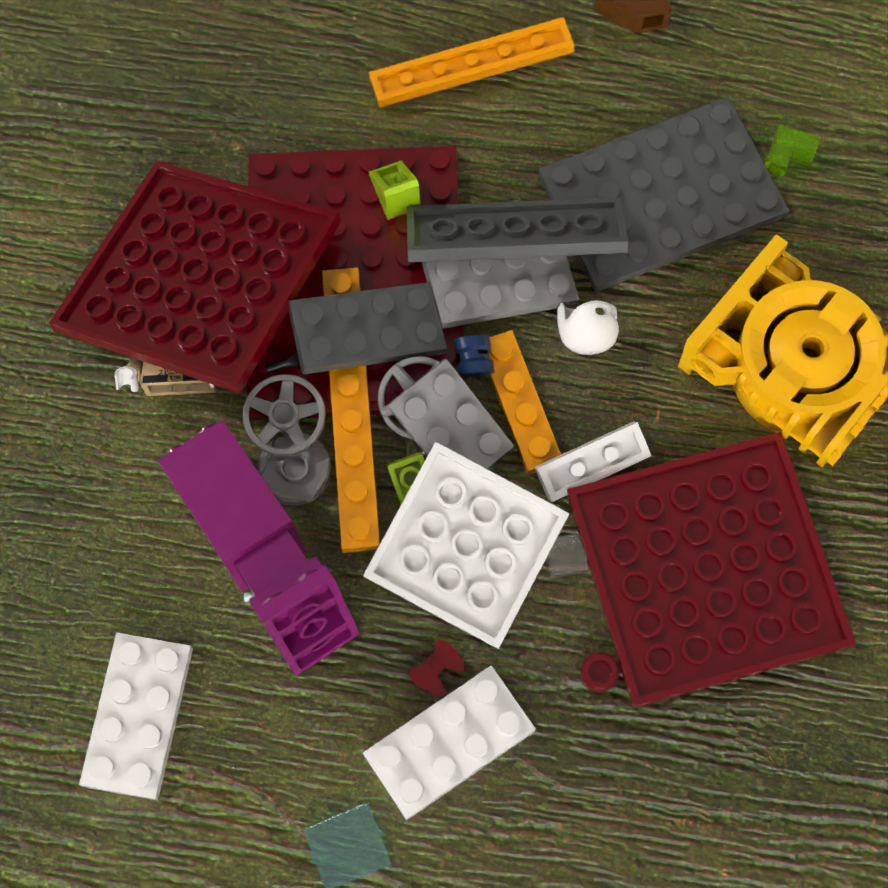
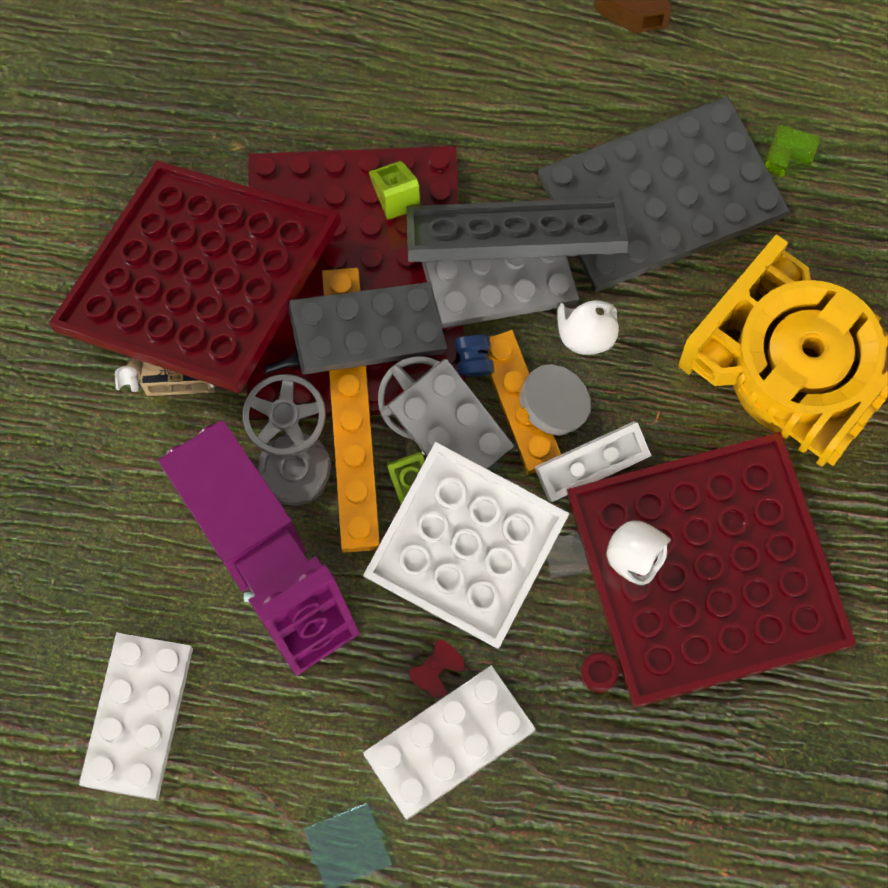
light orange plate [369,17,575,108] -> none
none -> light grey tile [520,364,591,436]
none -> white helmet [606,521,671,585]

